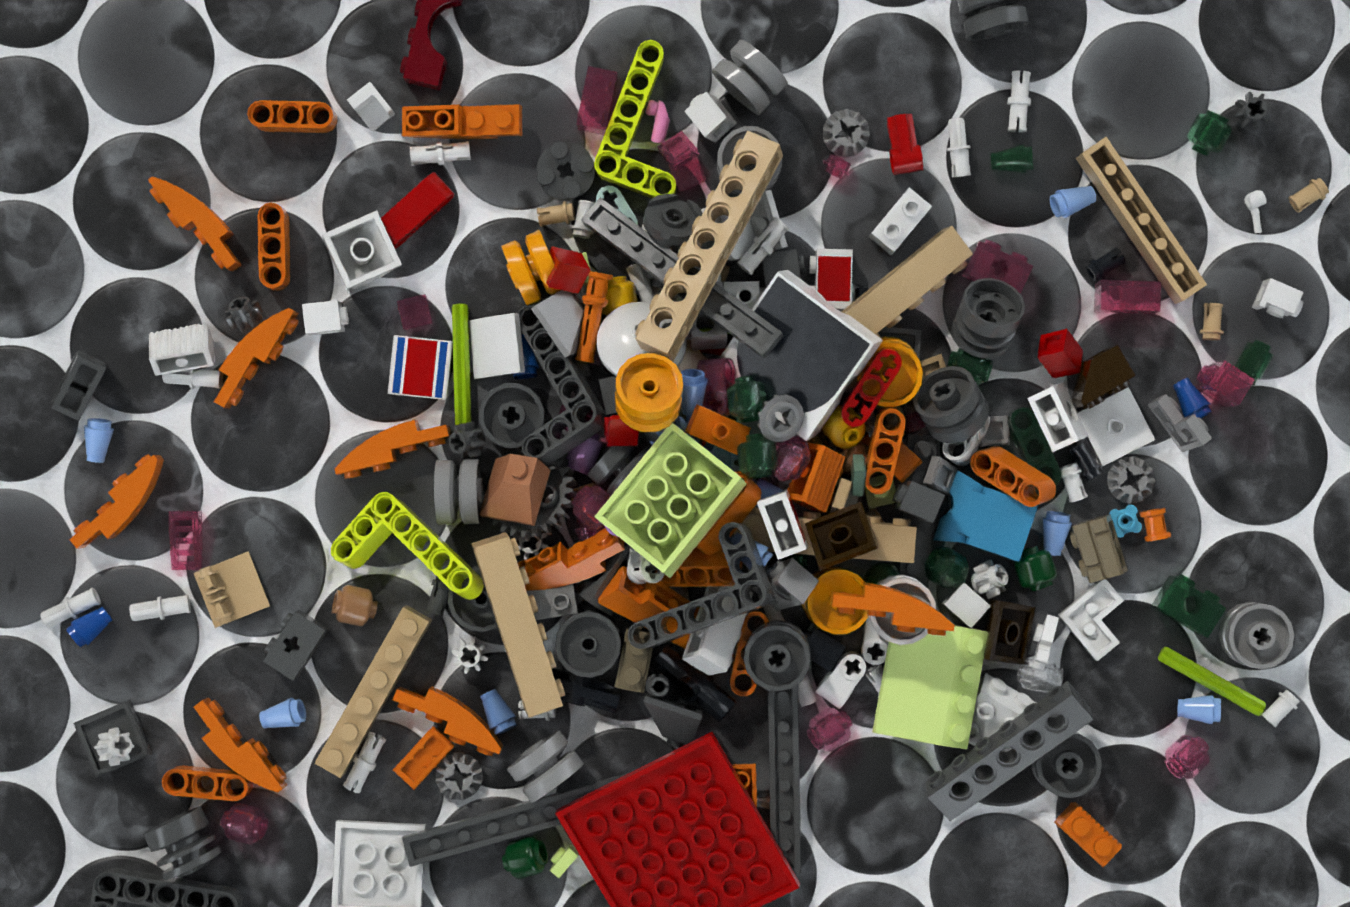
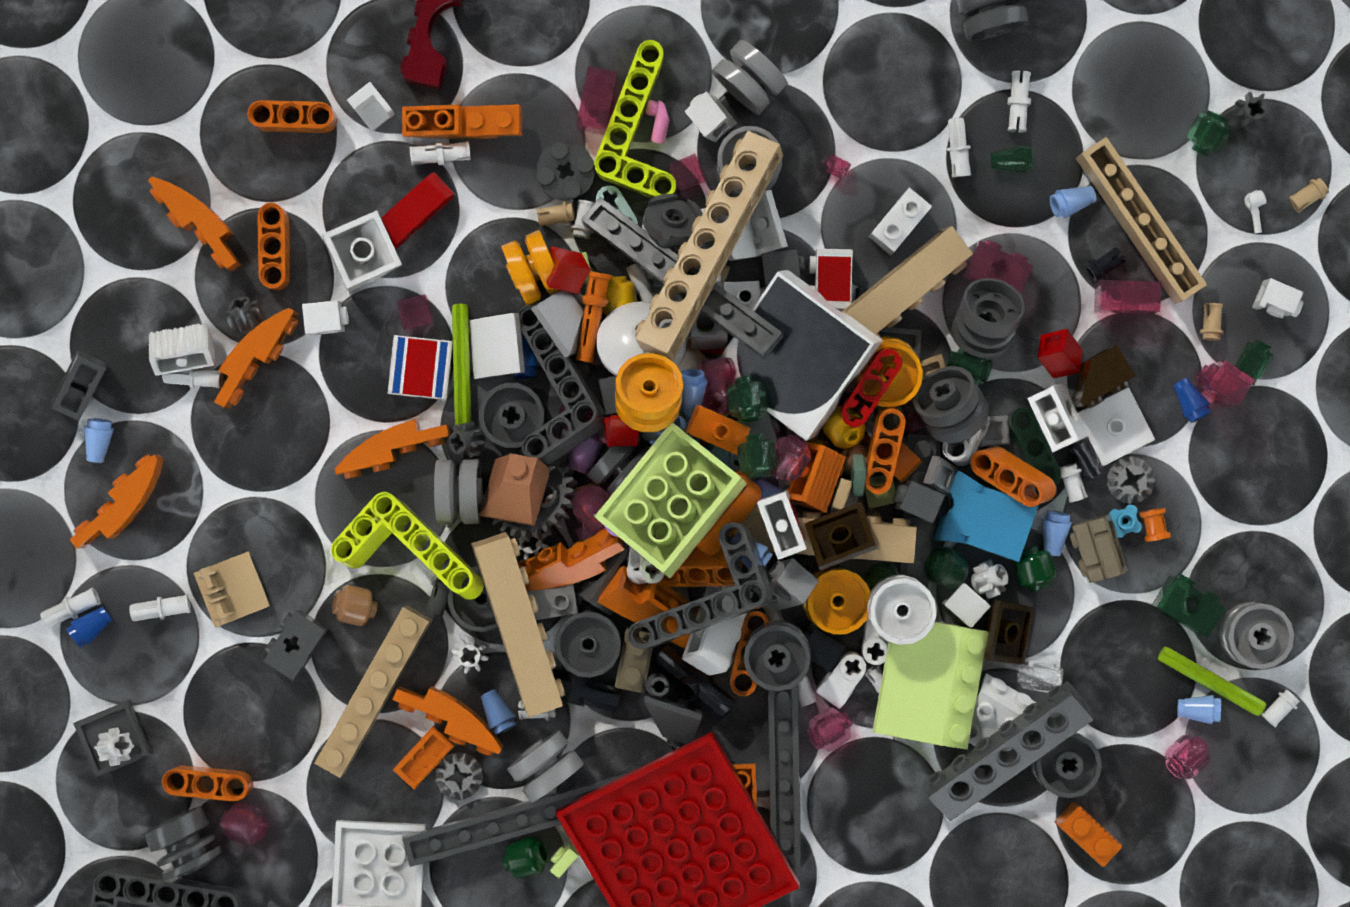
clear pink slope [169,511,202,570] -> none
orange slope [194,697,287,792] -> none
light blue cone [259,698,306,729] -> none
white pin [343,732,386,793] -> none
clear pink tile [657,131,699,171] -> none
white pin [737,217,789,275] -> none
light grey gear [757,394,804,442] -> none
light grey gear [823,109,870,157] -> none
orange slope [830,582,955,636] -> none
red piece [886,113,923,175] -> none
white plate [1032,614,1059,671] -> none
white plate [1058,579,1124,661] -> none
light grey plate [1148,394,1212,452] -> none

